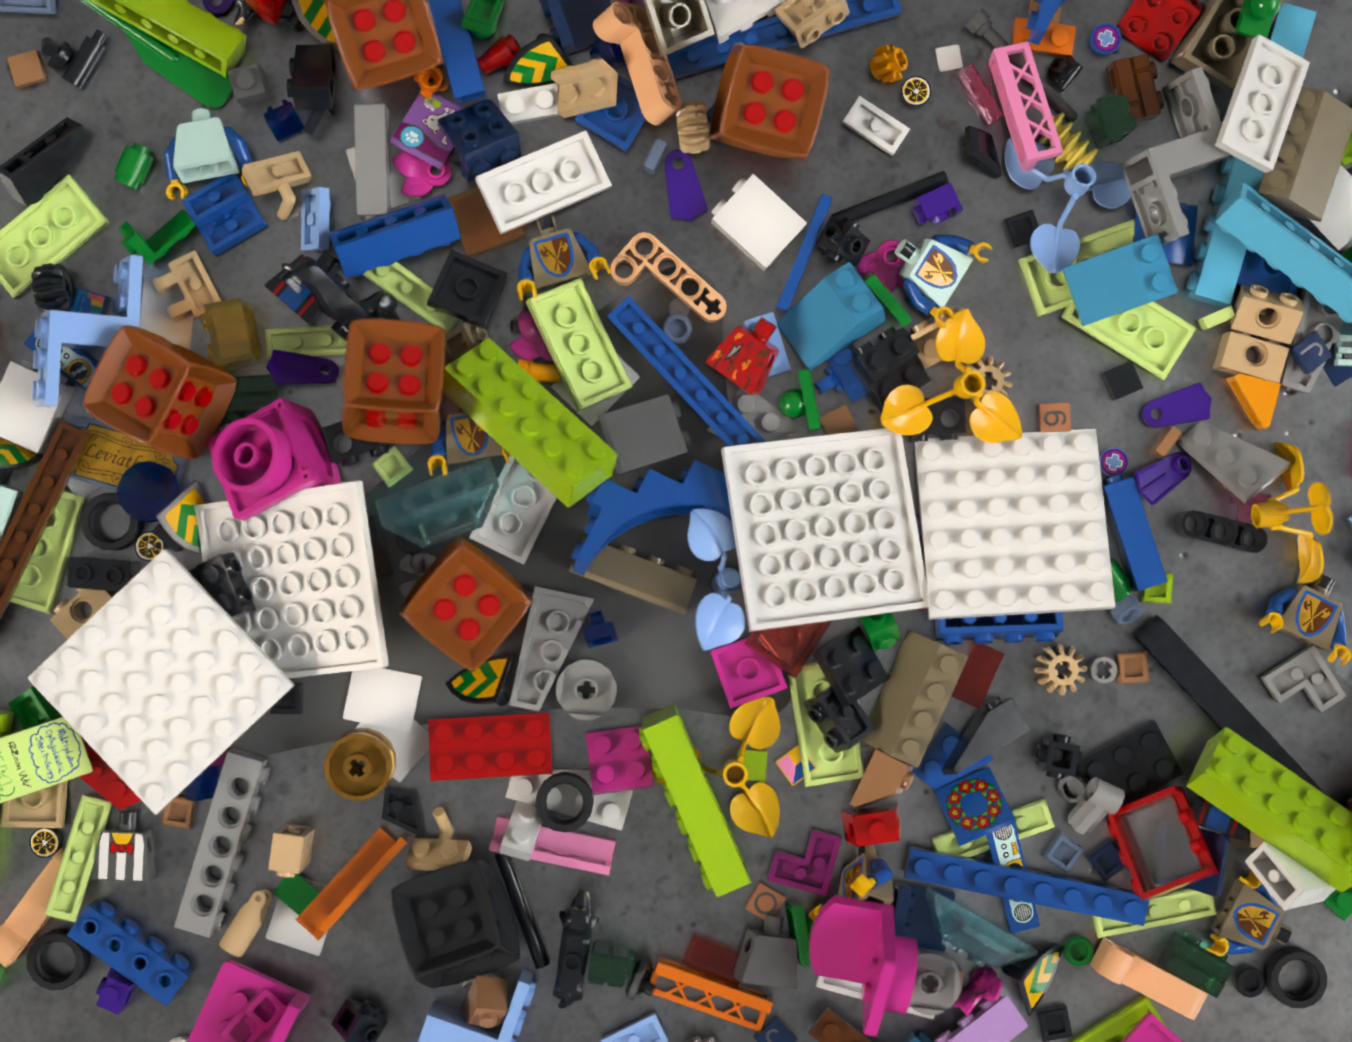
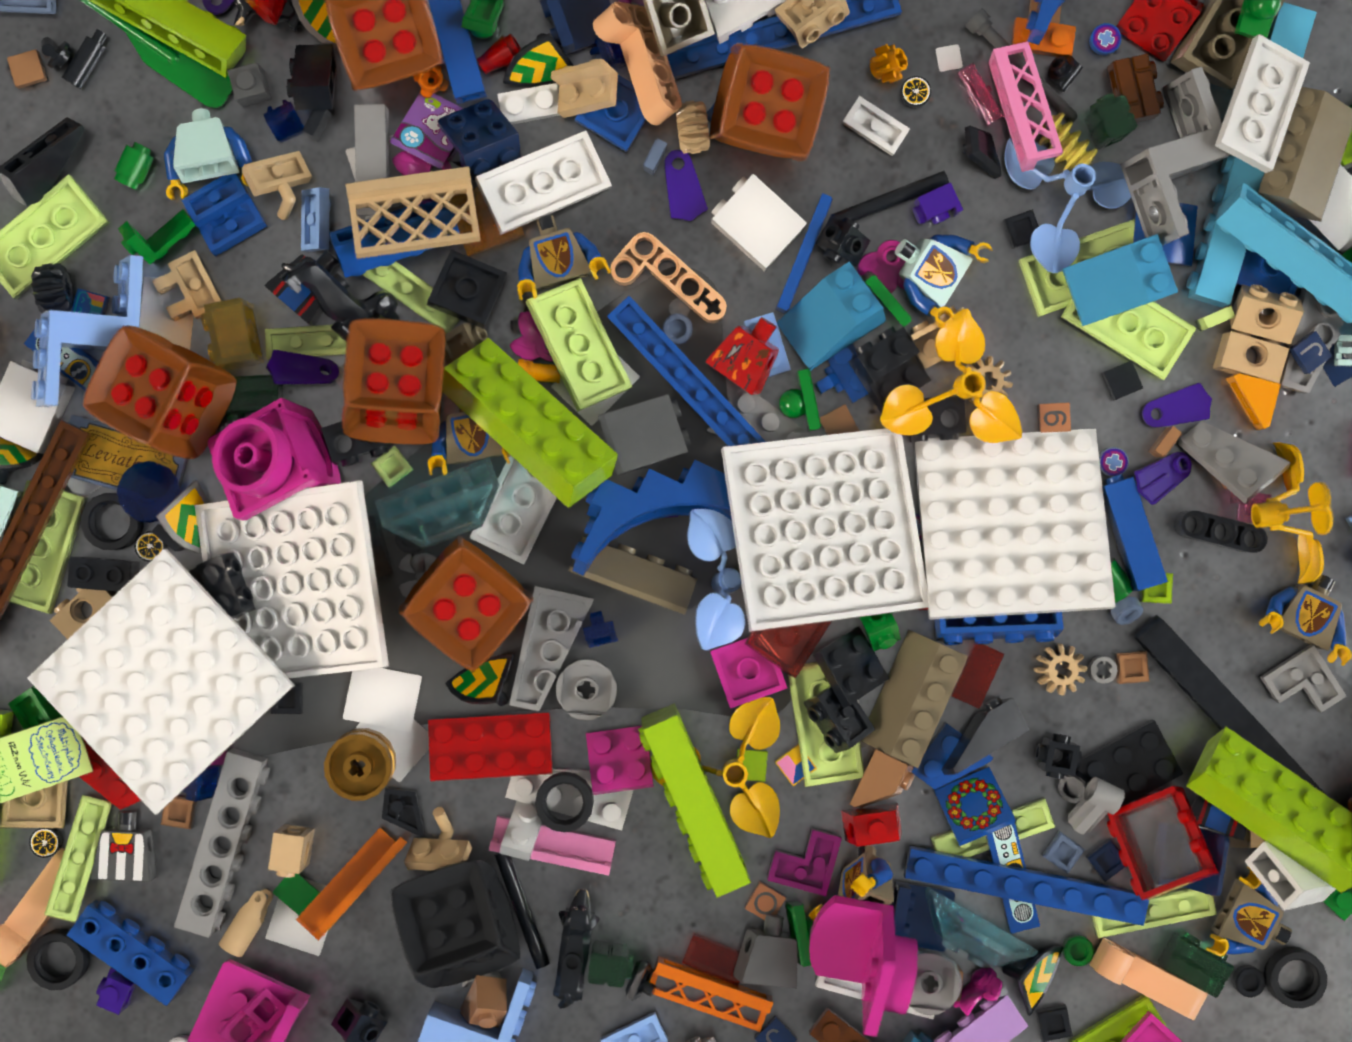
none -> tan fence [346,166,481,259]

